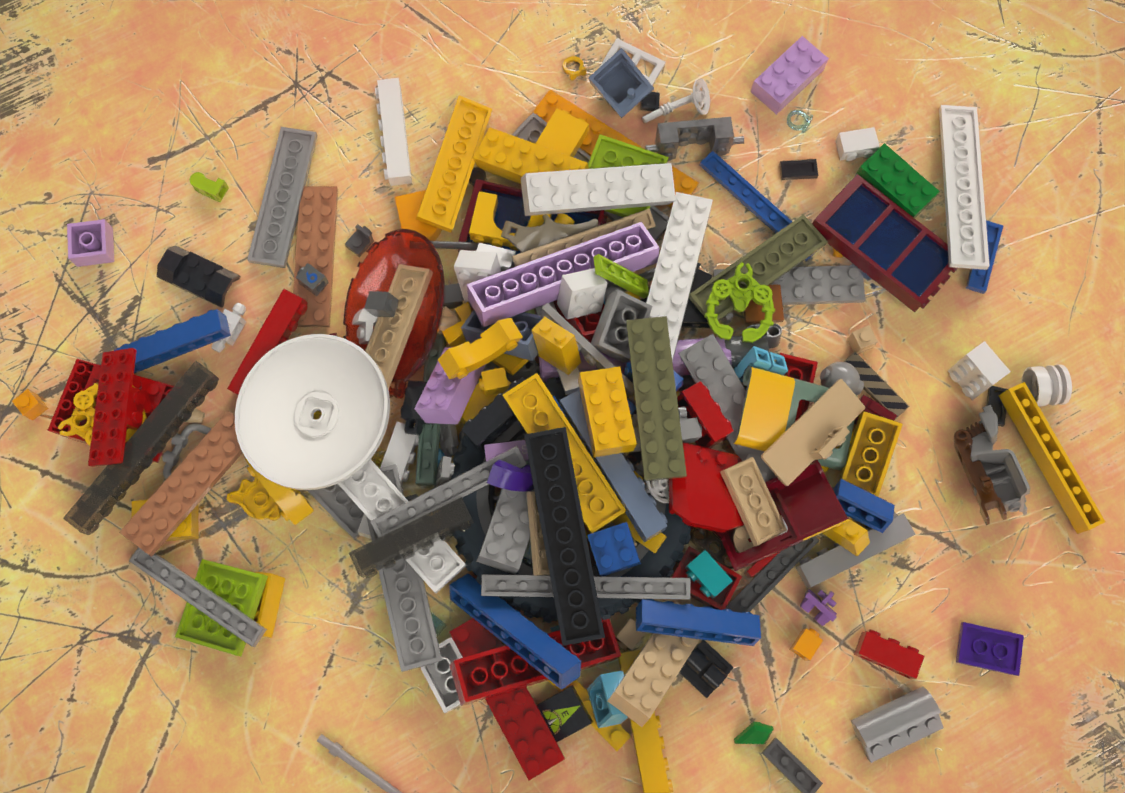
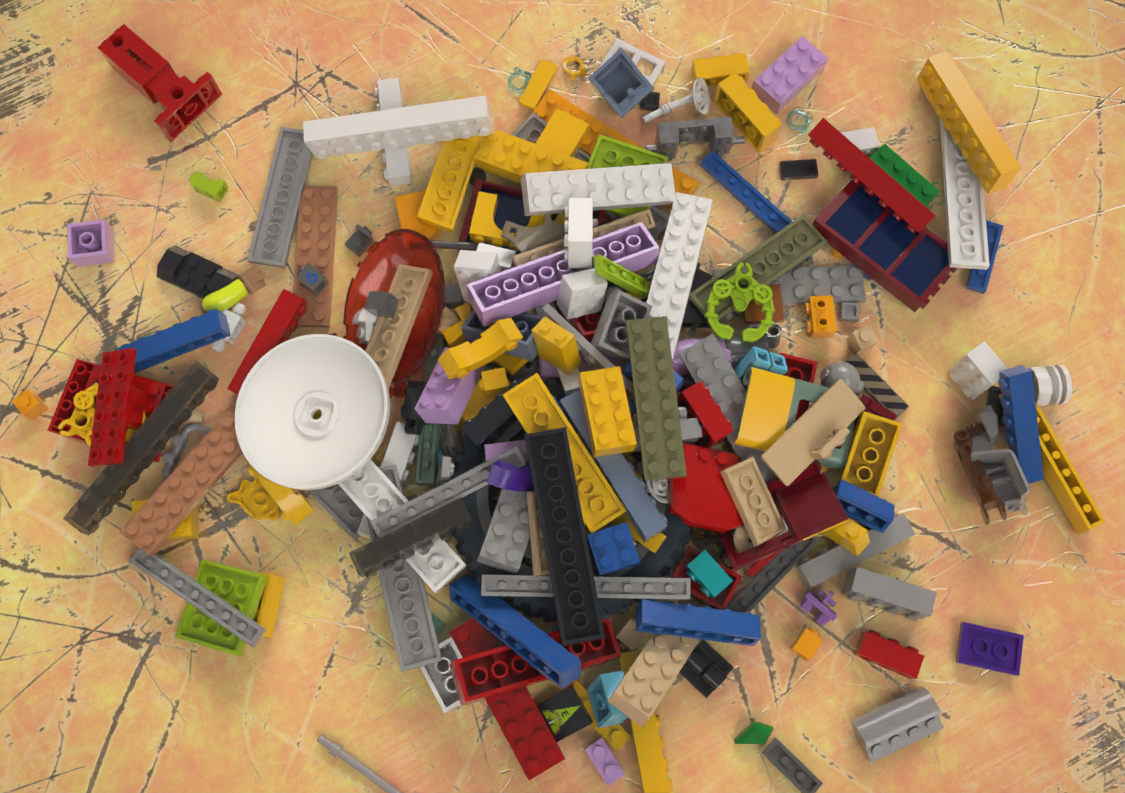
none -> red brick [97,24,222,142]
none -> neon yellow piece [201,267,266,314]
none -> white brick [303,95,494,159]
none -> clear light blue piece [508,67,531,93]
none -> yellow tile [518,59,558,111]
none -> white brick [564,198,592,268]
none -> lavender brick [585,737,625,786]
none -> yellow brick [691,53,750,87]
none -> yellow brick [714,72,782,153]
none -> light orange brick [804,295,837,338]
none -> red brick [808,118,936,234]
none -> light grey tile [839,301,860,323]
none -> light grey brick [842,567,937,621]
none -> yellow brick [917,51,1021,195]
none -> blue brick [998,365,1044,484]

